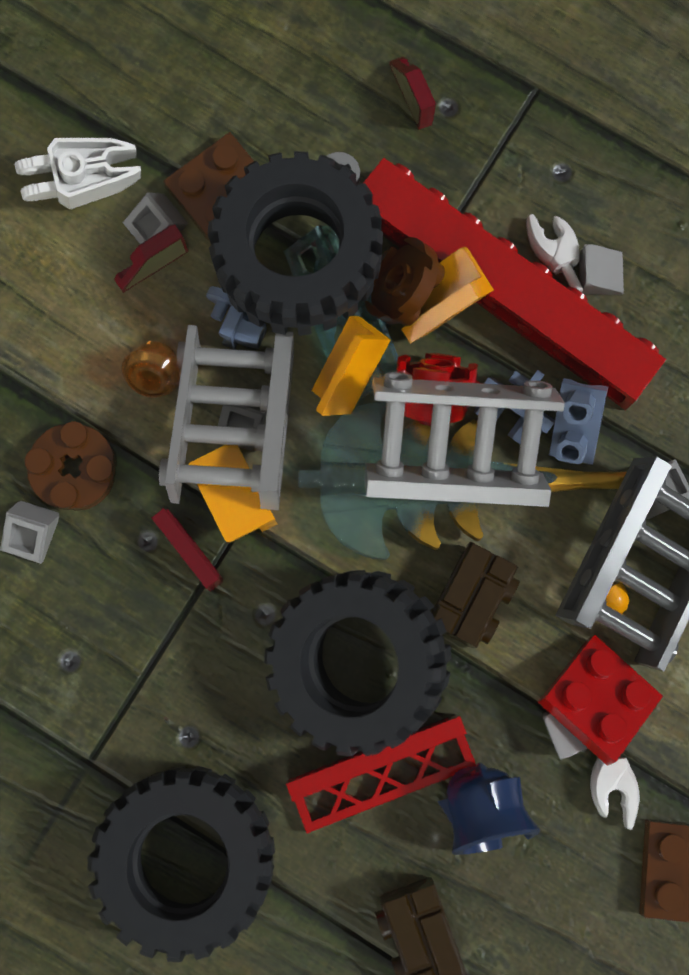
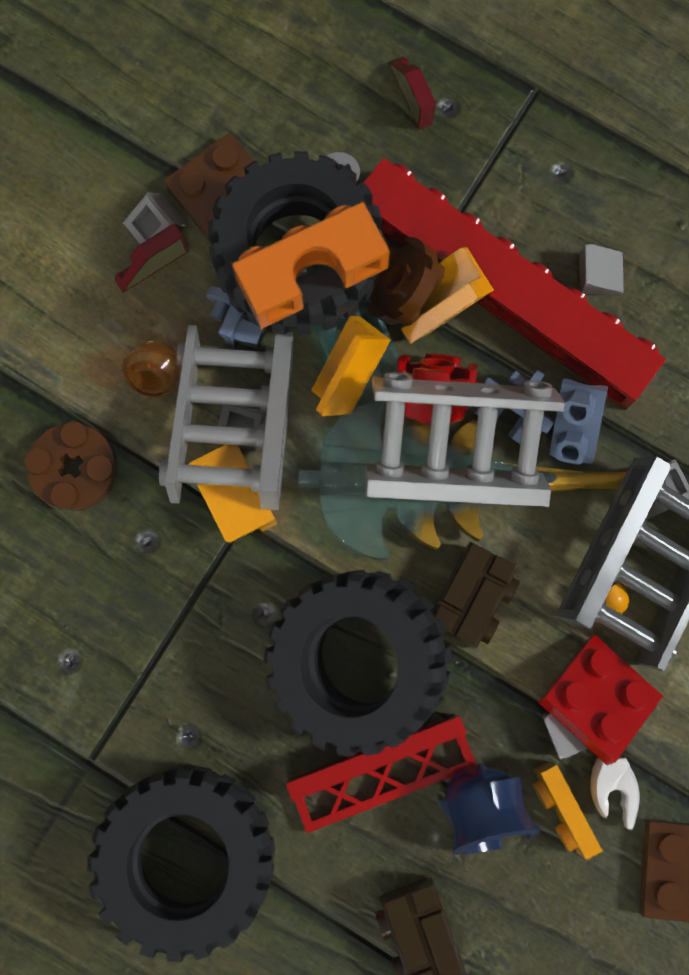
light grey slope [0,501,59,564] -> none
white hinge [15,138,141,209] -> none
dark red tile [151,508,223,592] -> none
white hand [526,214,583,292] -> none
none -> orange arch [232,202,390,329]
none -> light orange plate [533,761,602,860]

